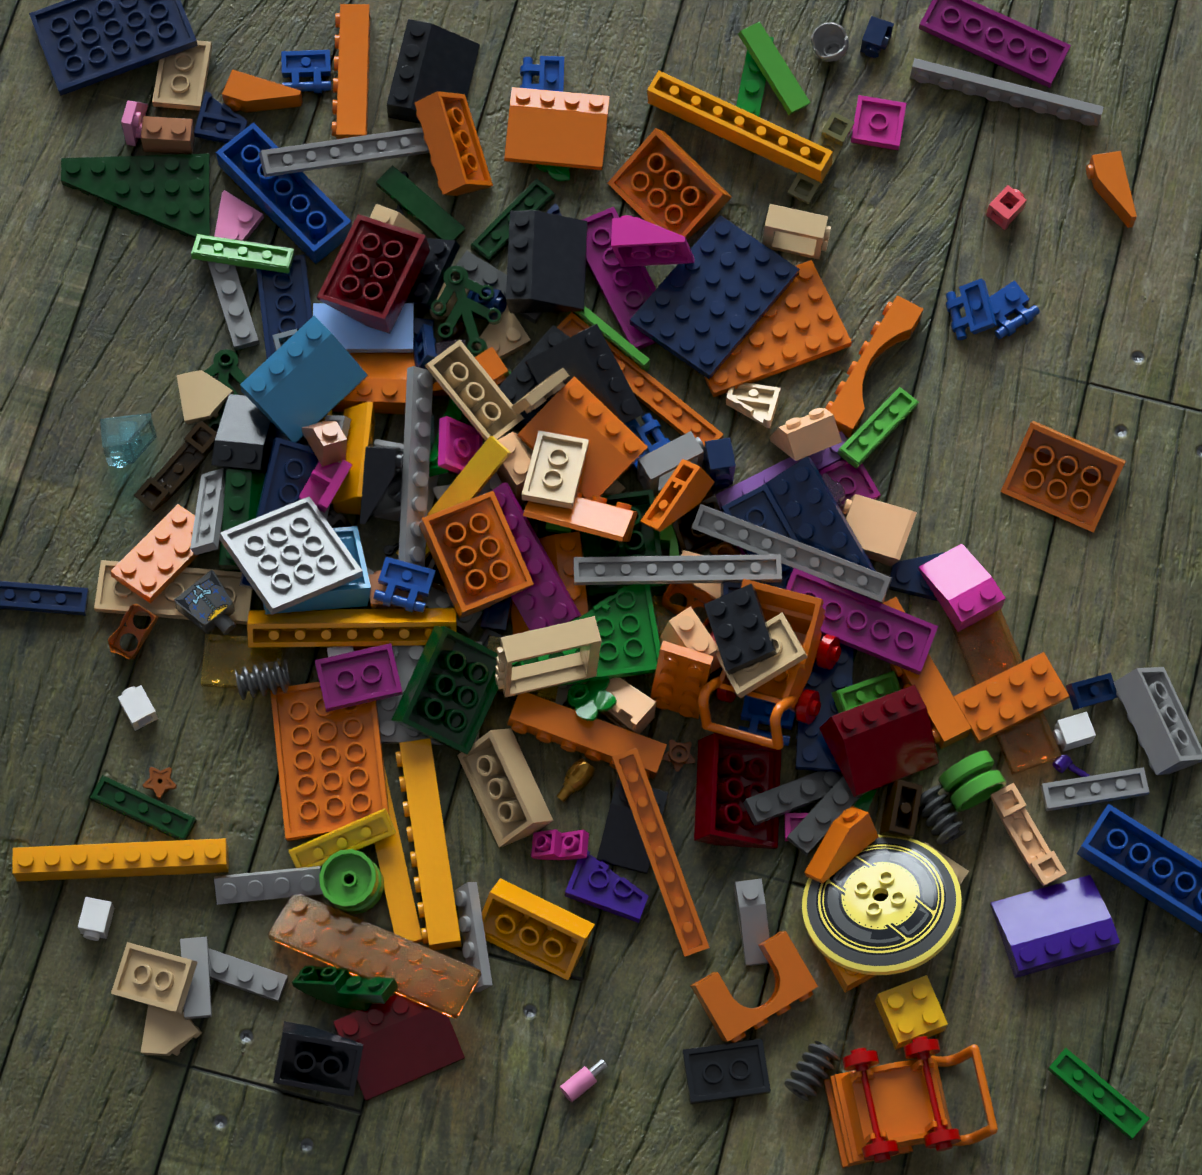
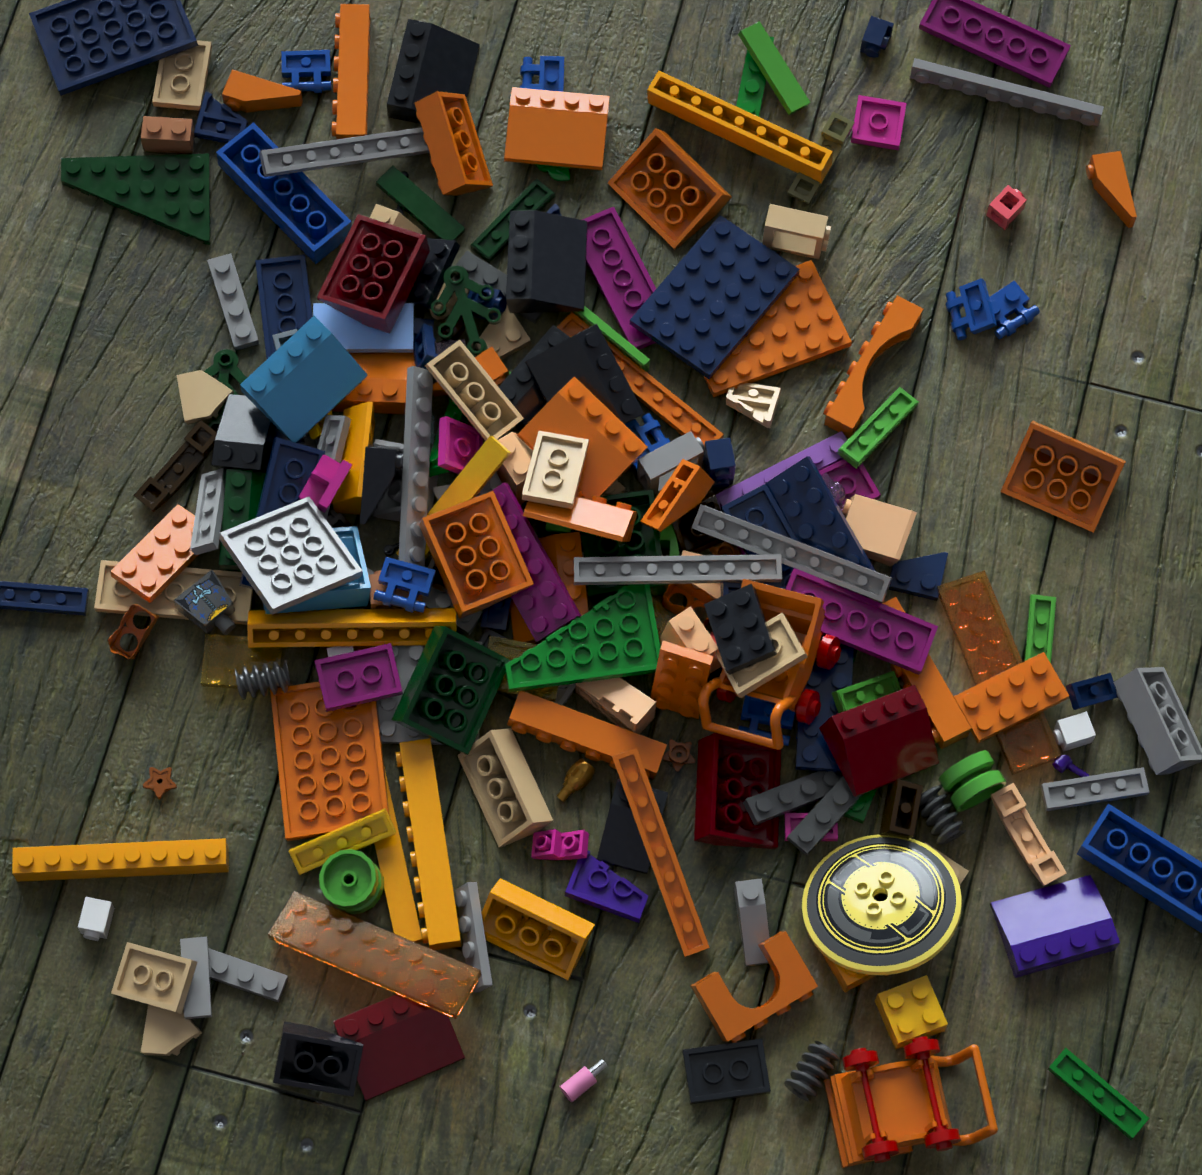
dark green tile [90,775,197,840] -> none
clear light blue slope [100,413,157,468] -> none
white brick [118,685,158,731] -> none
bright pink wing [121,101,148,147] -> none
bright green tile [191,234,295,274] -> none
bright pink wing [214,190,264,241] -> none
light grey plate [214,866,323,905] -> none
dark green slope [292,965,398,1011] -> none
nougat slope [302,421,347,467] -> none
tan window [495,616,601,697] -> none
tan plate [511,368,569,415] -> none
green plate [567,679,617,721] -> none
dark pink slope [611,215,695,267] -> none
light nougat slope [770,408,842,461] -> none
orange slope [804,806,879,884] -> none
light grey hair [811,22,849,62] -> none
slope [918,544,1006,632] -> none
none -> bright green tile [1024,594,1056,663]

